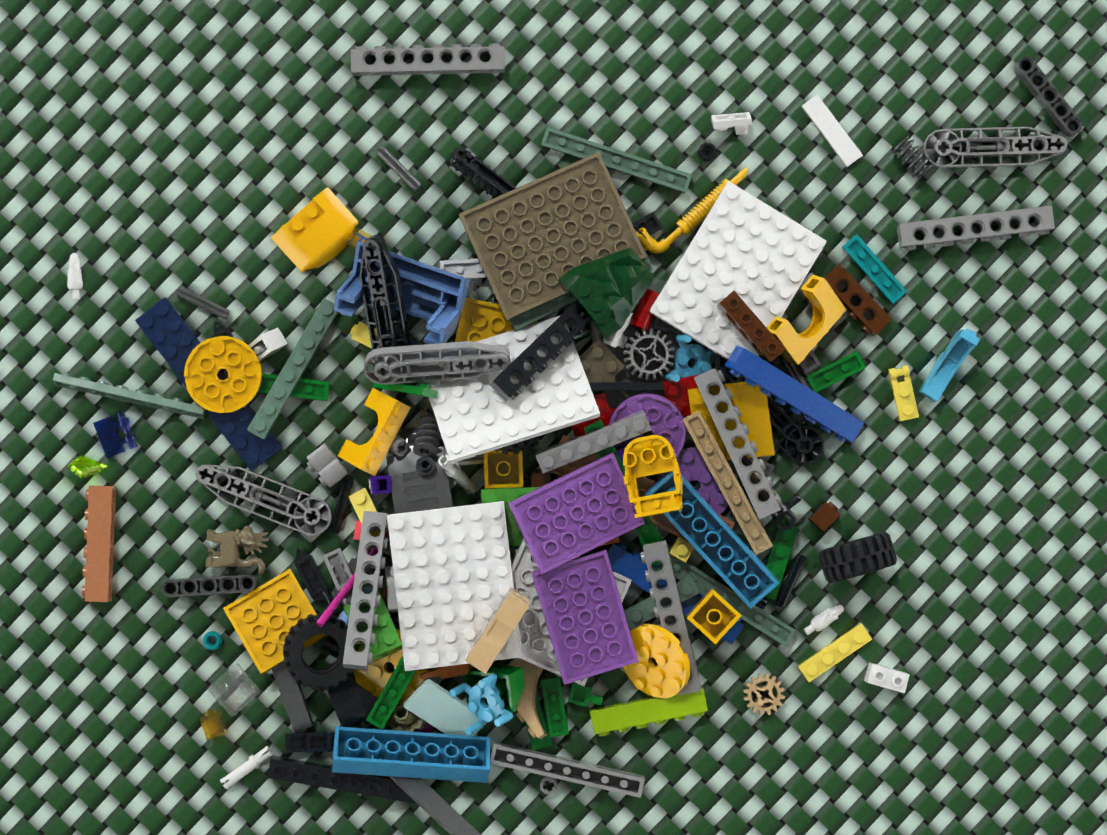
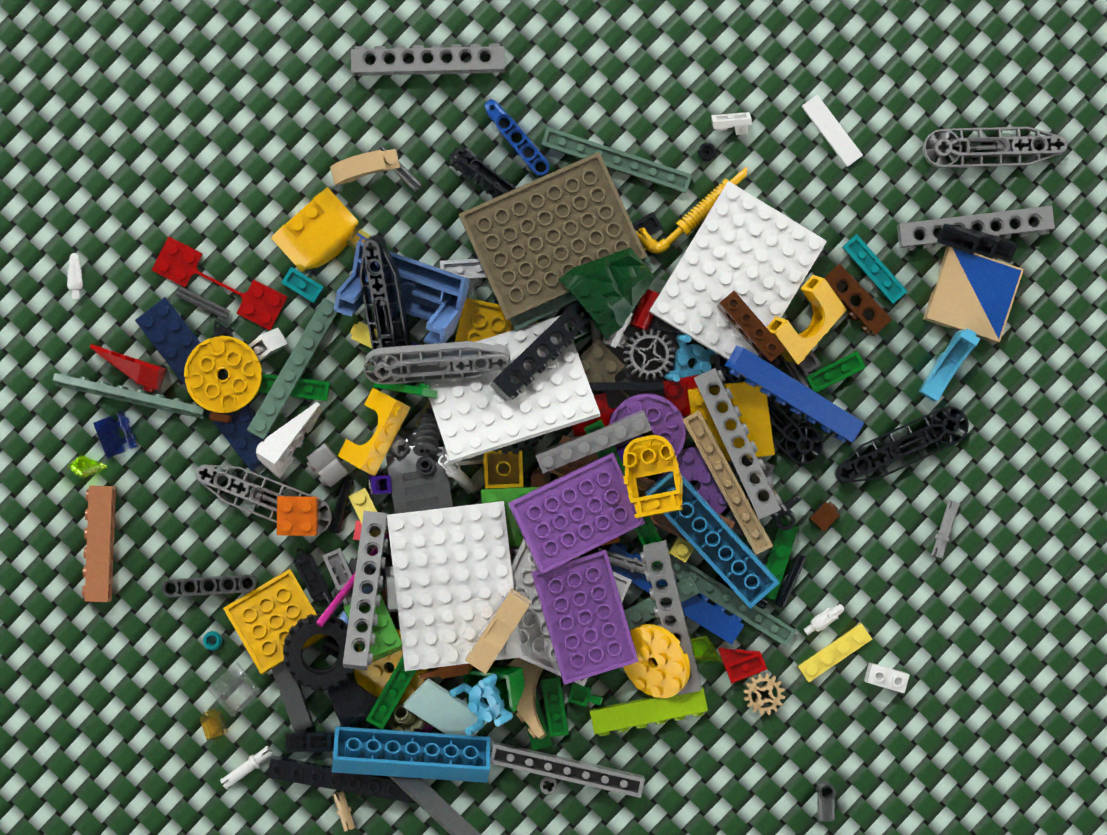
dark tan animal [206,526,269,575] -> none
yellow brick [685,588,742,644] -> none
black tyre [818,532,897,583] -> none
light yellow plate [888,365,919,422] -> none
dark grey piece [892,135,934,177] -> none
dark grey beam [1014,56,1083,137] -> none
none -> red wedge [89,344,167,393]
none -> red hinge [152,237,288,331]
none -> reddish brown tile [209,413,232,423]
none -> white wedge [256,402,322,478]
none -> orange brick [277,496,319,536]
none -> teal plate [281,267,324,303]
none -> tan arch [330,149,400,185]
none -> tan pin [332,791,356,831]
none -> blue piece [484,99,550,178]
none -> light grey pin [597,548,654,575]
none -> clear neon green piece [690,635,722,661]
none -> red wing [718,647,767,684]
none -> dark grey piece [816,780,836,822]
none -> black beam [834,406,969,483]
none -> tile [923,246,1024,344]
none -> light grey pin [931,500,960,559]
none -> black slope [937,224,1018,263]

